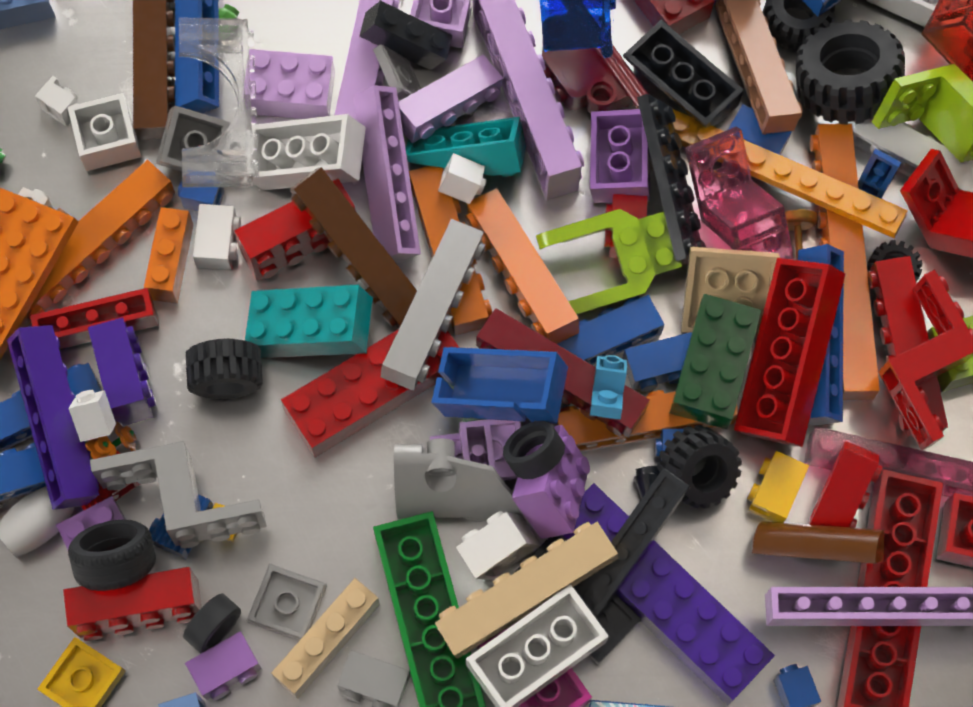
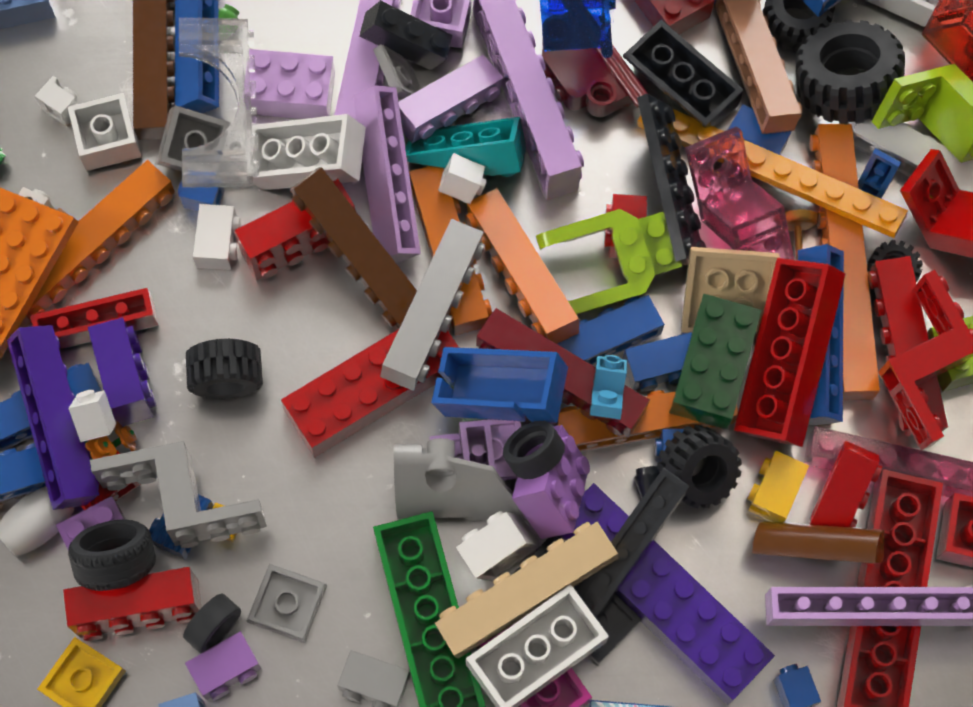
orange brick [144,207,194,304] -> none
teal brick [245,285,373,358] -> none
tan brick [271,578,380,699] -> none
medium lavender brick [590,109,651,203] -> none

